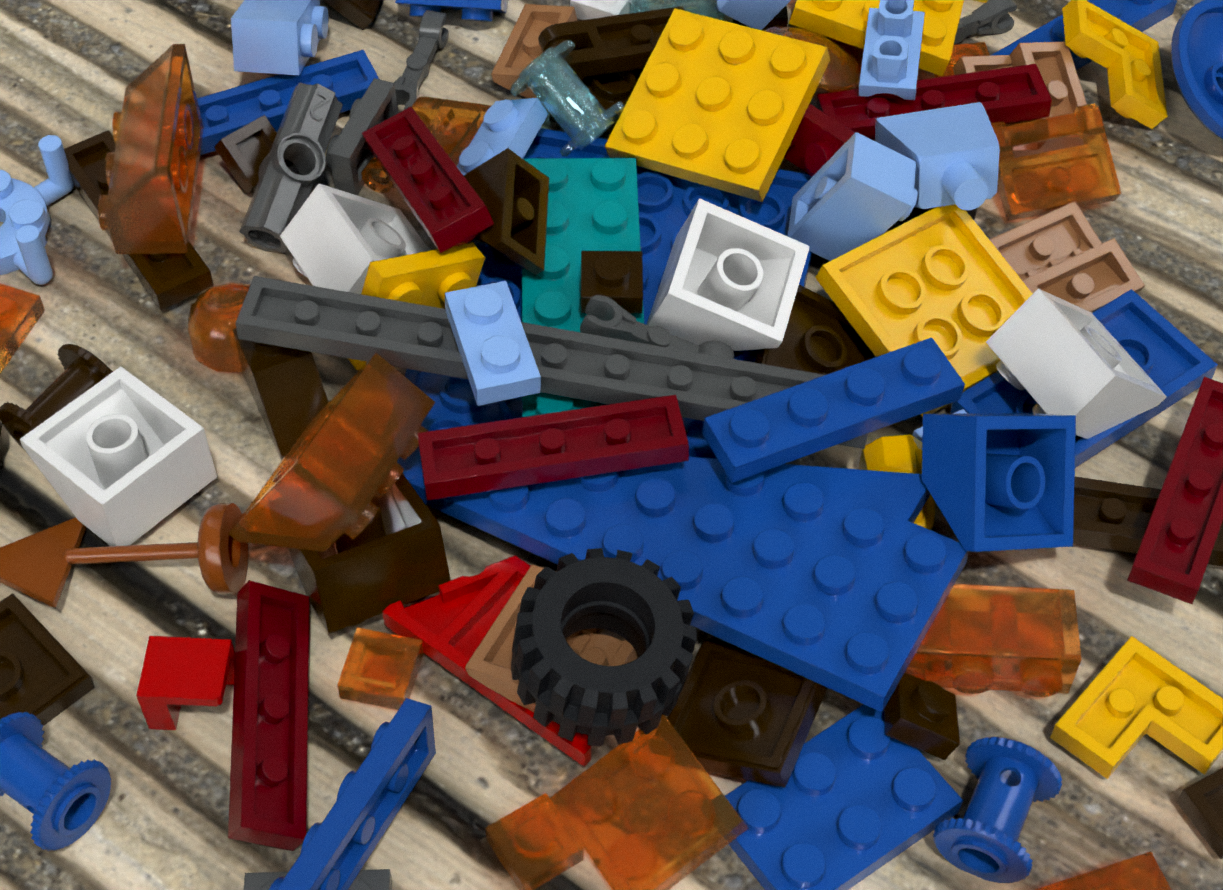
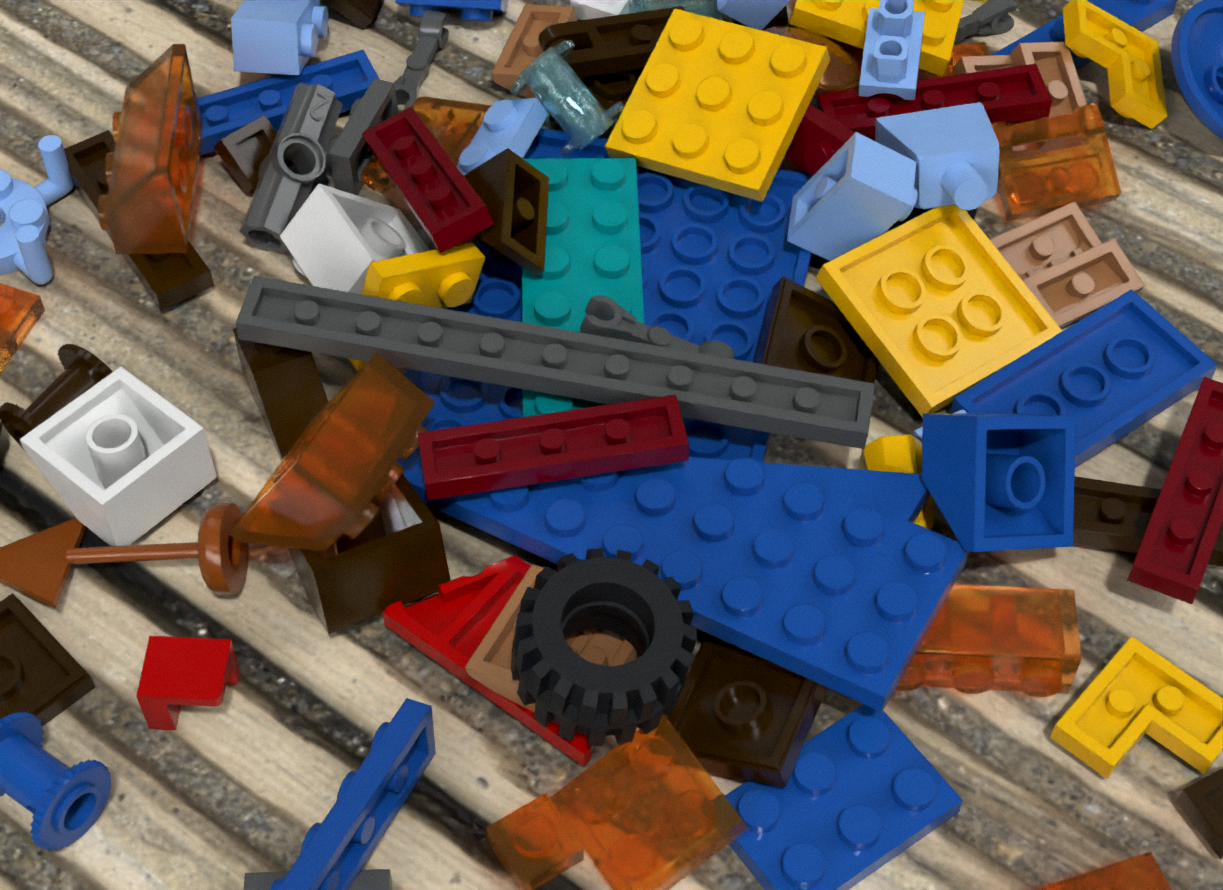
clear orange hair [188,282,250,372] -> none
dark red plate [228,580,309,851] -> none
clear orange plate [337,627,424,710] -> none
light blue plate [445,281,541,406] -> none
dark brown plate [581,251,643,314] -> none
white slope [647,198,810,351] -> none
blue plate [702,338,965,483] -> none
dark brown plate [884,672,960,760] -> none
blue hose [933,737,1062,883] -> none
white slope [986,288,1167,439] -> none

